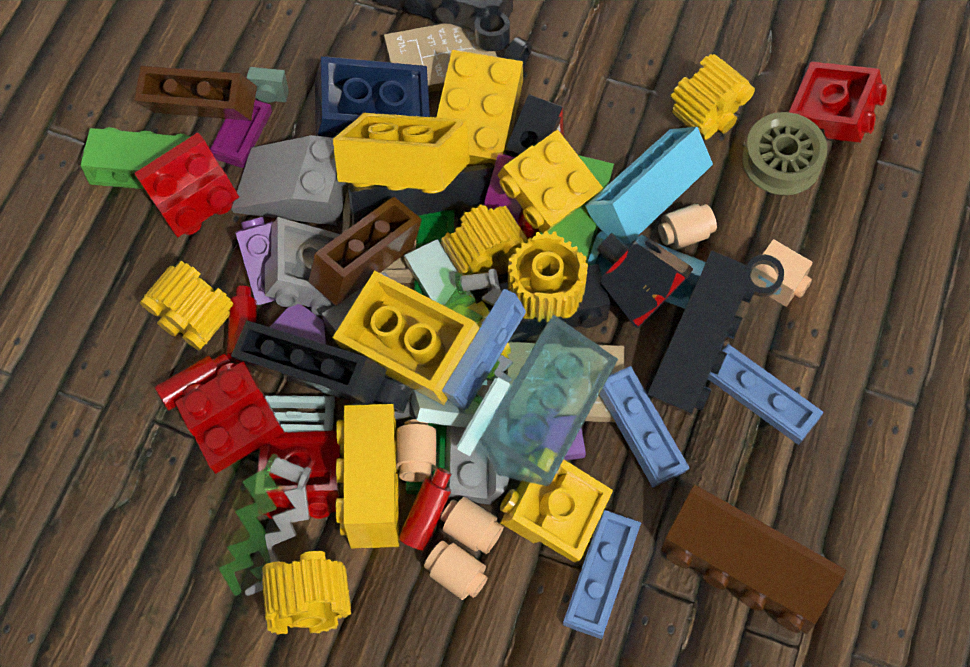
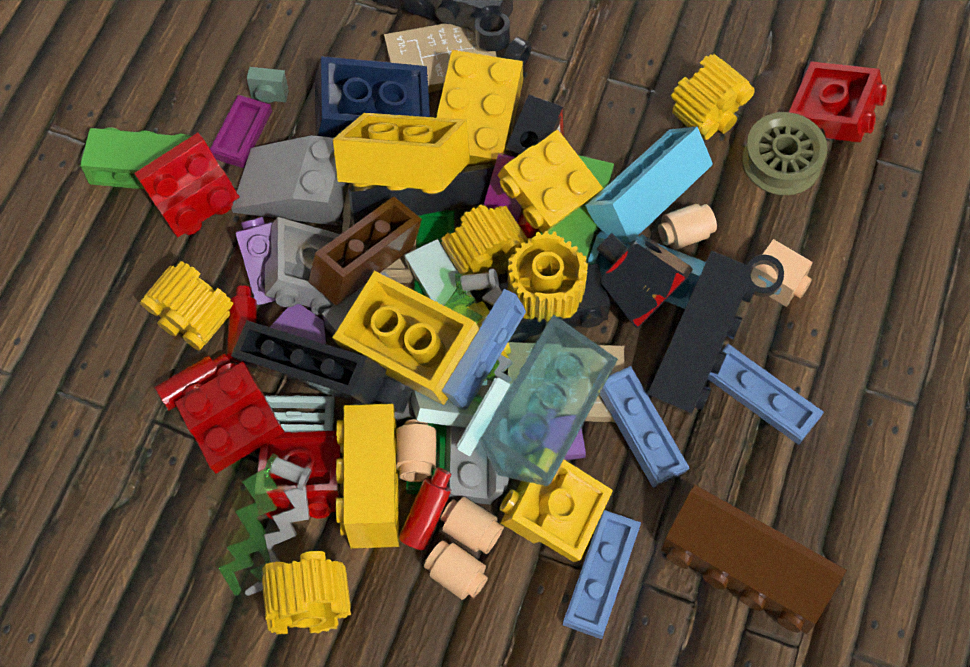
reddish brown brick [134,66,257,121] -> none

